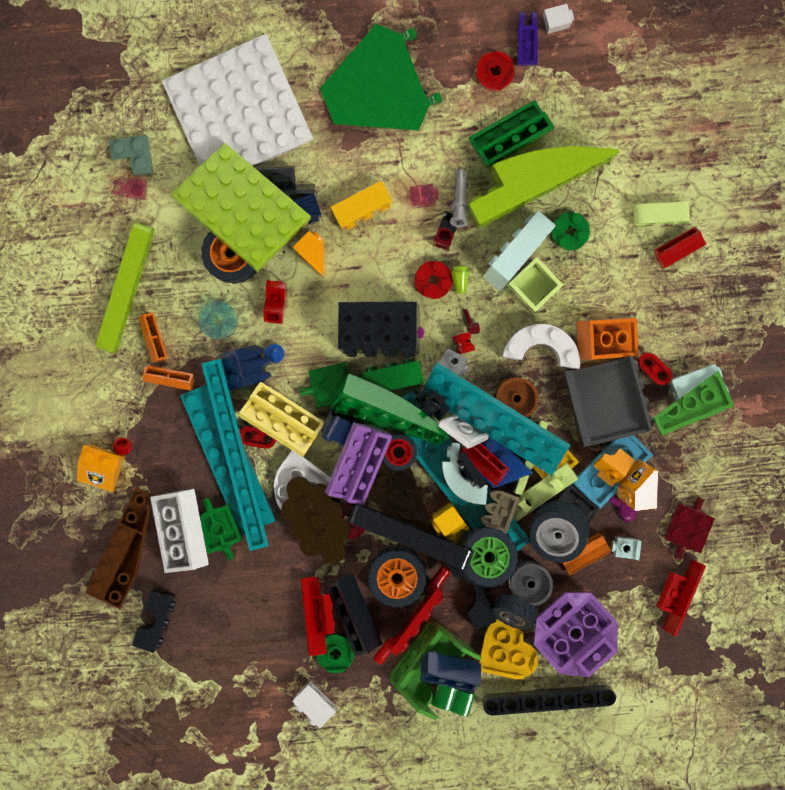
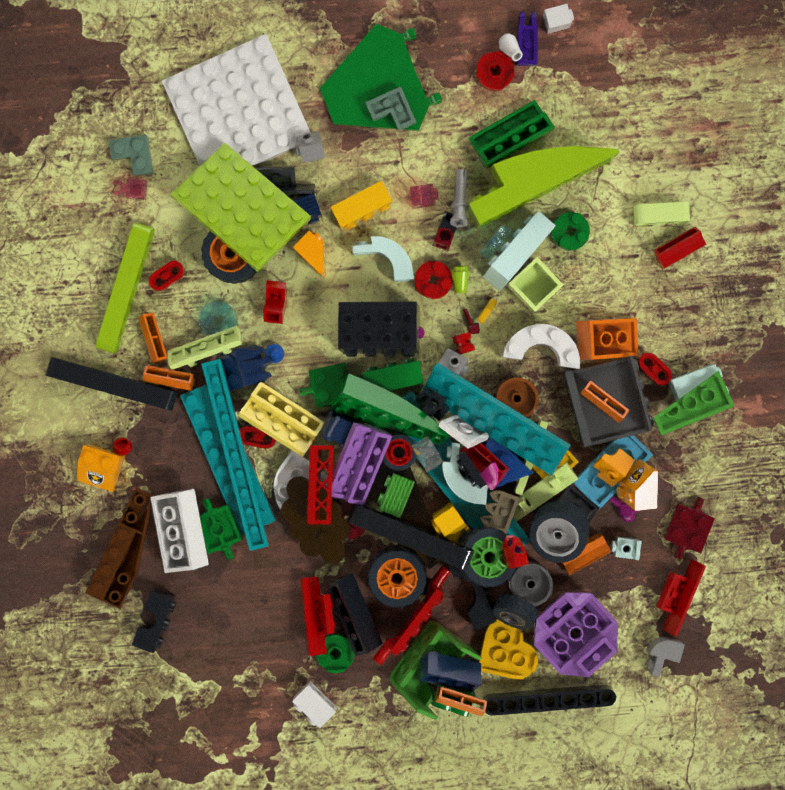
none -> black beam [45,357,177,411]
none -> red plate [149,261,185,291]
none -> yellowish green hinge [167,325,242,370]
none -> light grey brick [295,131,325,163]
none -> red fence [307,445,334,525]
none -> light aqua arch [353,236,414,282]
none -> sand green plate [365,86,416,131]
none -> bright green brick [377,472,415,518]
none -> clear brick [411,436,443,472]
none -> orange piece [435,687,487,716]
none -> yellow tile [477,298,498,324]
none -> clear light blue plate [479,224,513,261]
none -> dark pink tile [480,462,499,490]
none -> white cone [498,34,523,61]
none -> red rock [502,535,529,569]
none -> orange piece [580,380,629,423]
none -> light grey brick [646,637,685,677]

